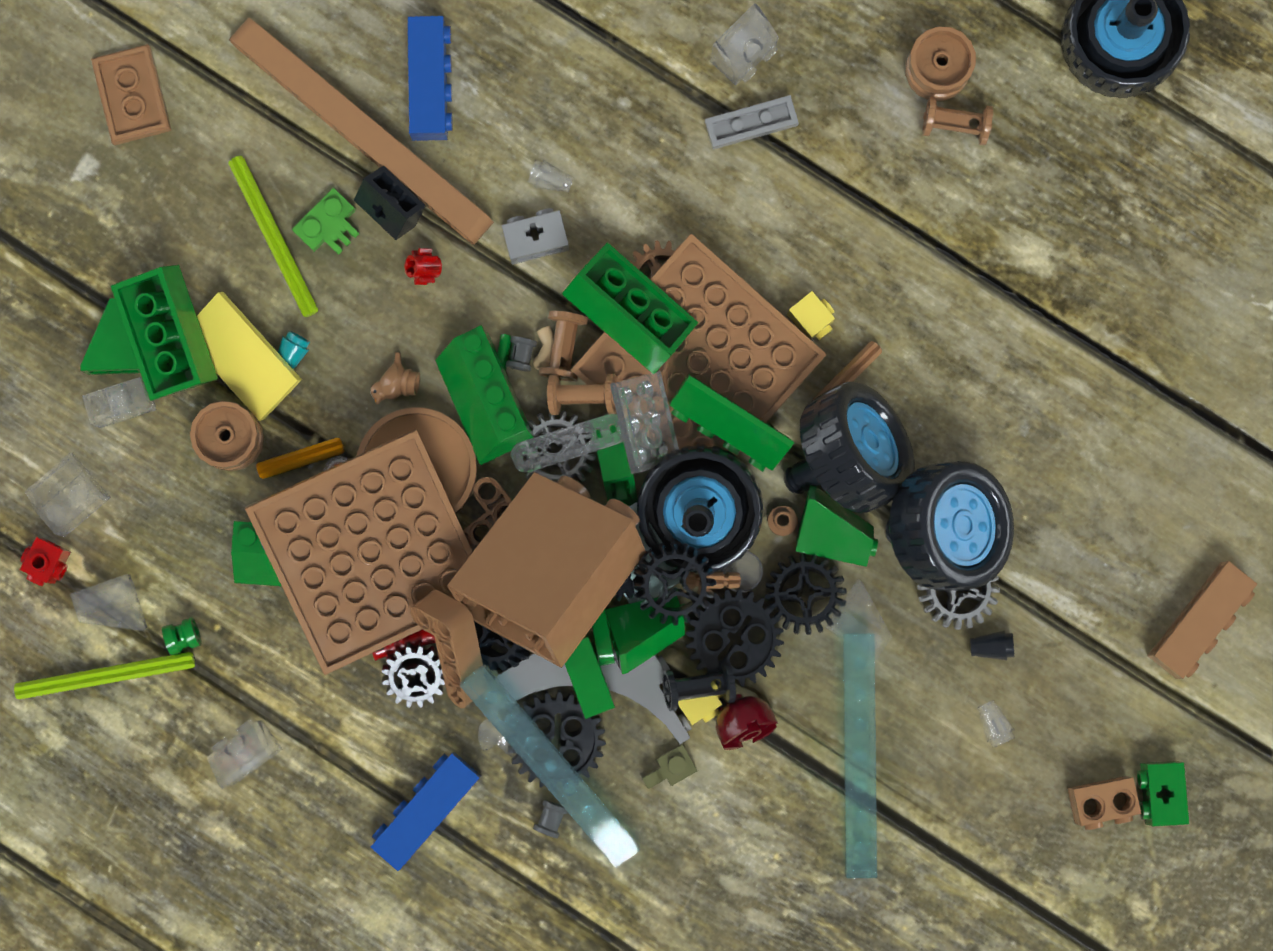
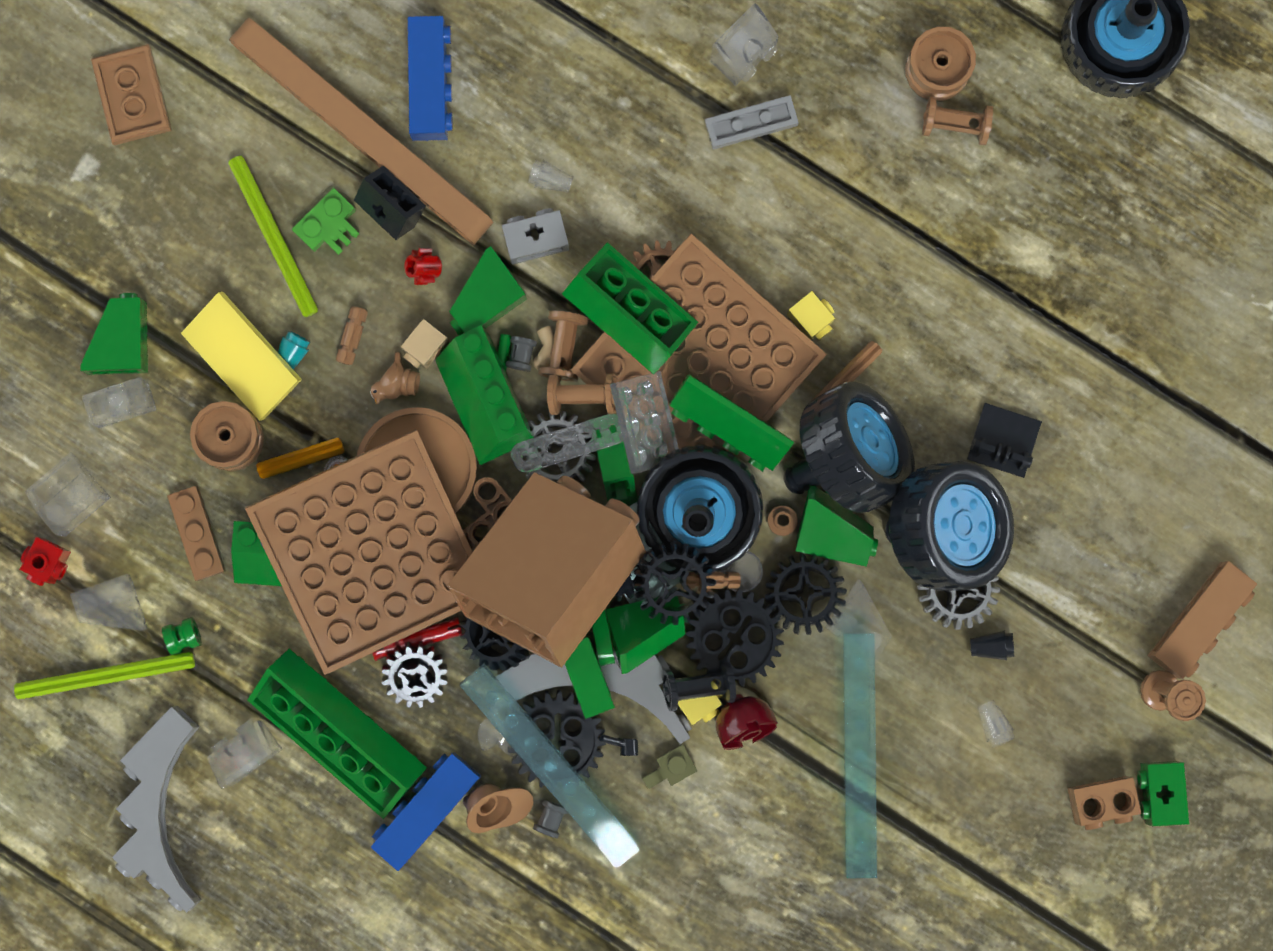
green slope [111,265,218,401] -> none
medium nougat beam [410,590,487,708] -> none
none -> light grey arch [112,706,201,913]
none -> medium nougat plate [167,486,226,581]
none -> green slope [247,648,427,819]
none -> medium nougat axle [336,307,368,365]
none -> tan brick [401,319,449,369]
none -> green slope [449,246,527,336]
none -> medium nougat piece [463,784,534,833]
none -> black hand [599,734,638,756]
none -> black hinge [967,403,1042,478]
none -> medium nougat hose [1140,670,1206,721]

